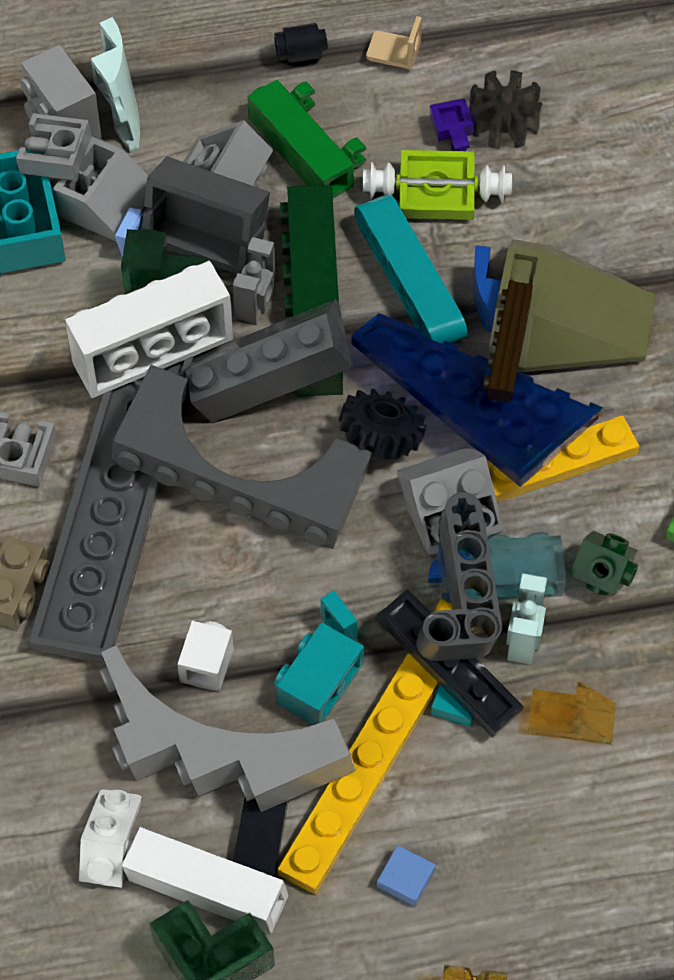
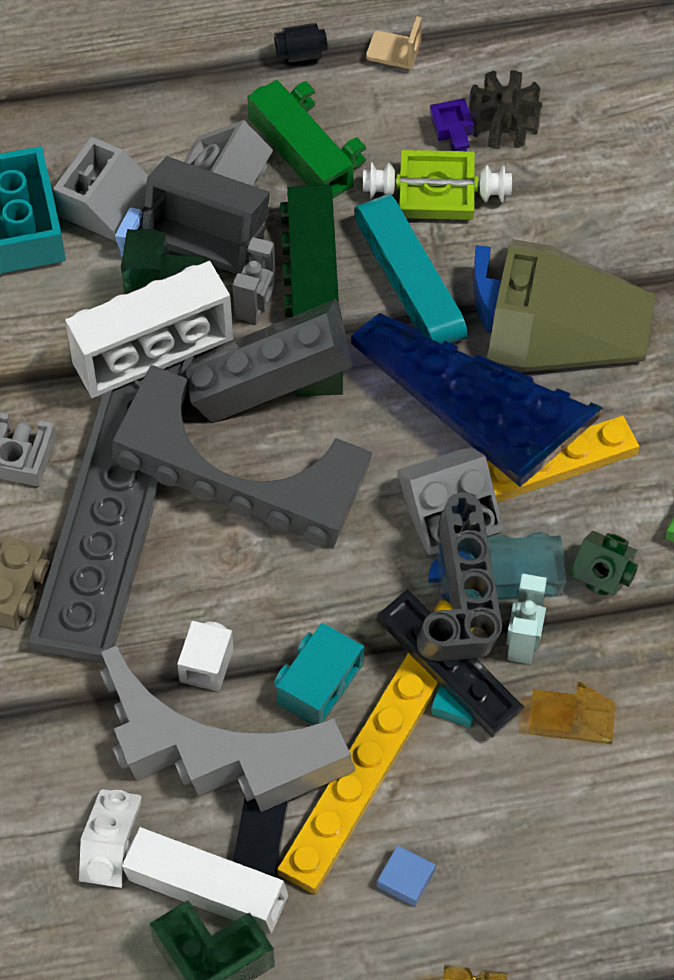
light grey brick [16,113,92,181] -> none
light grey brick [20,45,102,140] -> none
light aqua slope [91,17,140,153] -> none
teal tile [320,590,358,641] -> none
black gear [338,389,427,460] -> none
dark brown piece [484,281,533,403] -> none

